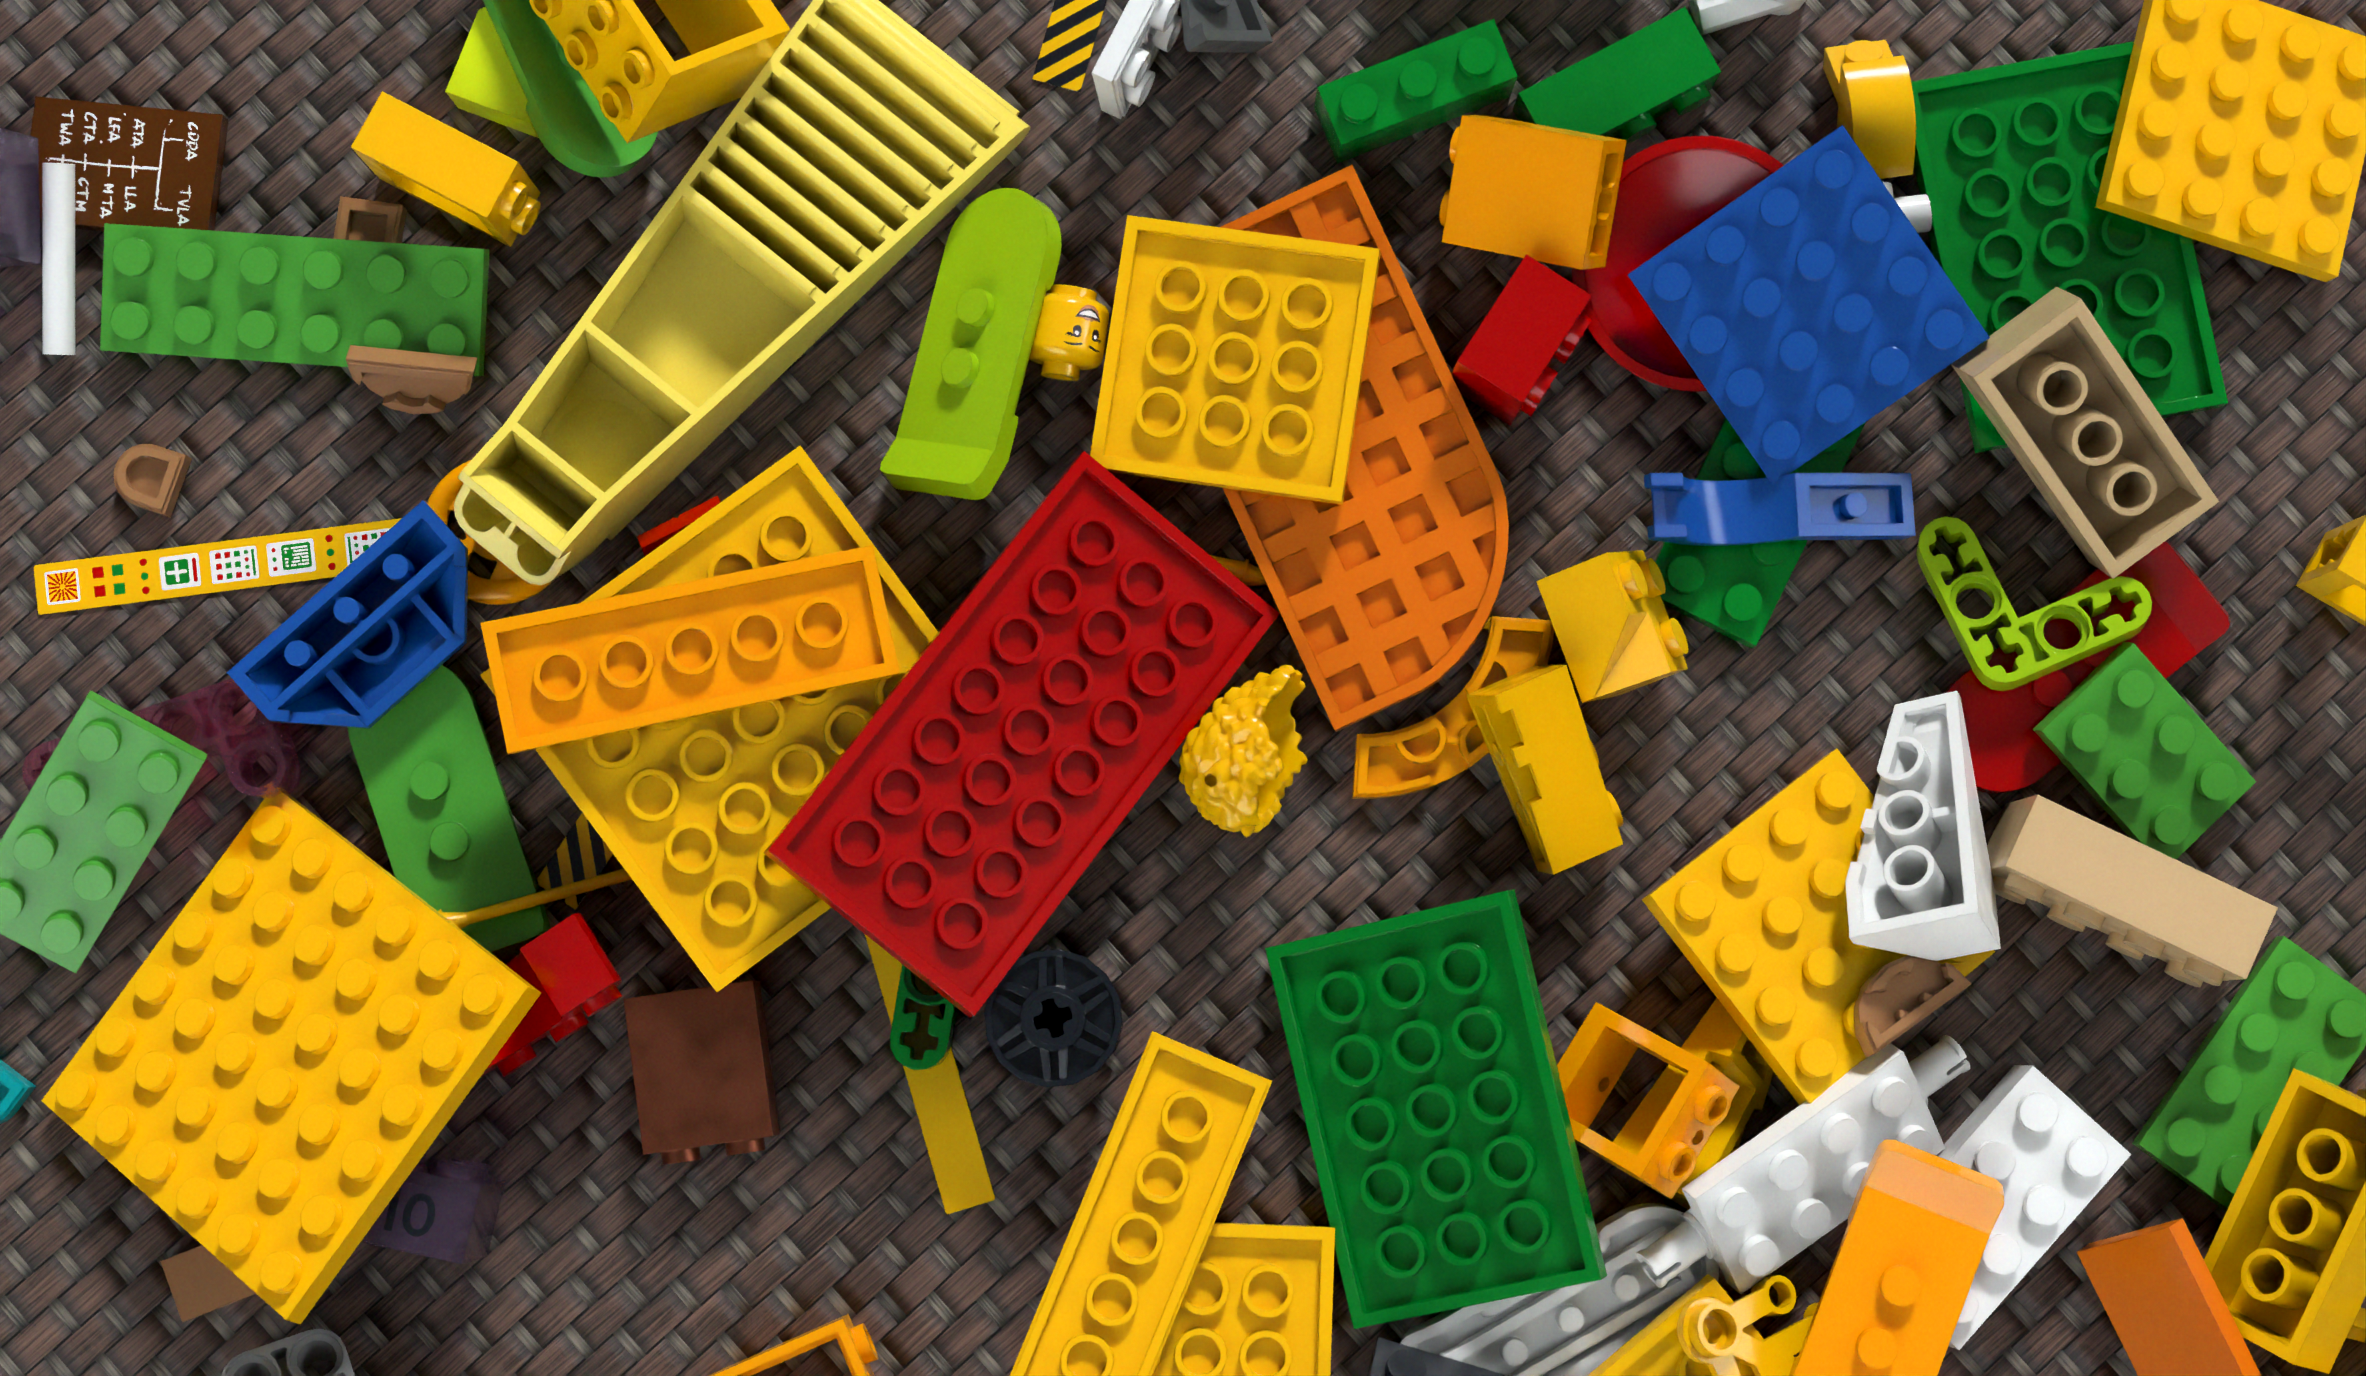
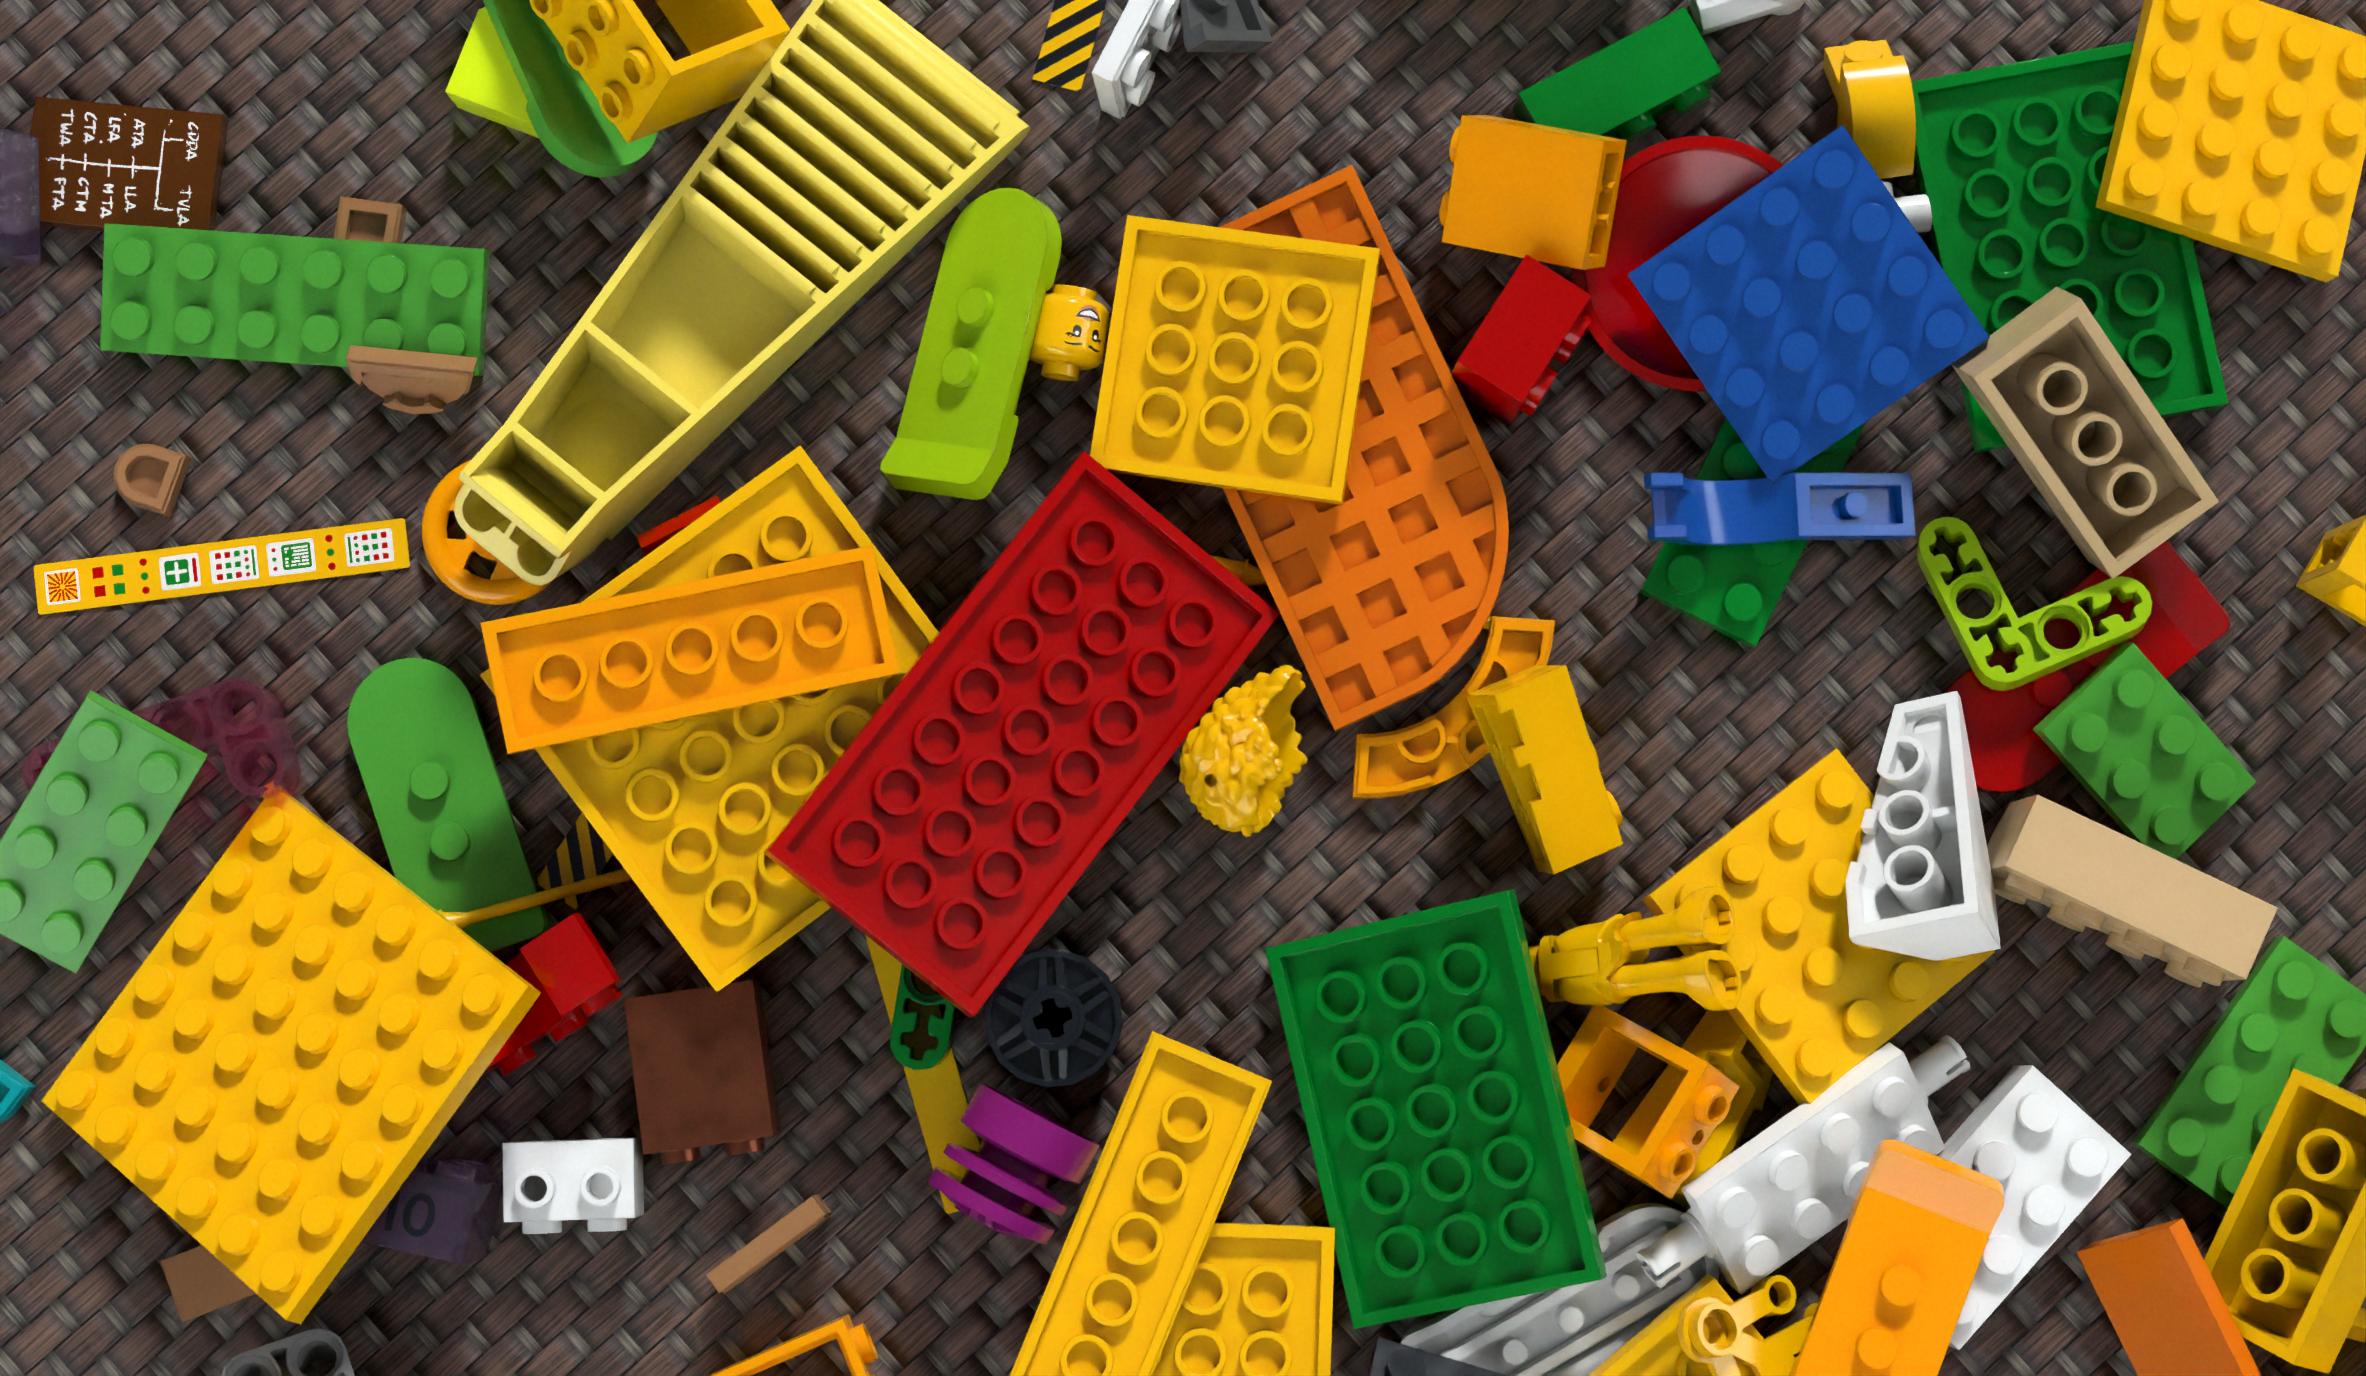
white piece [42,163,76,355] -> none
blue wedge [227,500,468,728] -> none
yellow window [351,91,541,247] -> none
green brick [1314,19,1518,164] -> none
yellow slope [1536,550,1689,703] -> none
medium nougat tile [1854,955,1971,1058] -> none
none -> white brick [502,1137,644,1234]
none -> medium nougat tile [706,1194,831,1294]
none -> magenta wheel [928,1082,1100,1245]
none -> yellow piece [1528,885,1742,1011]

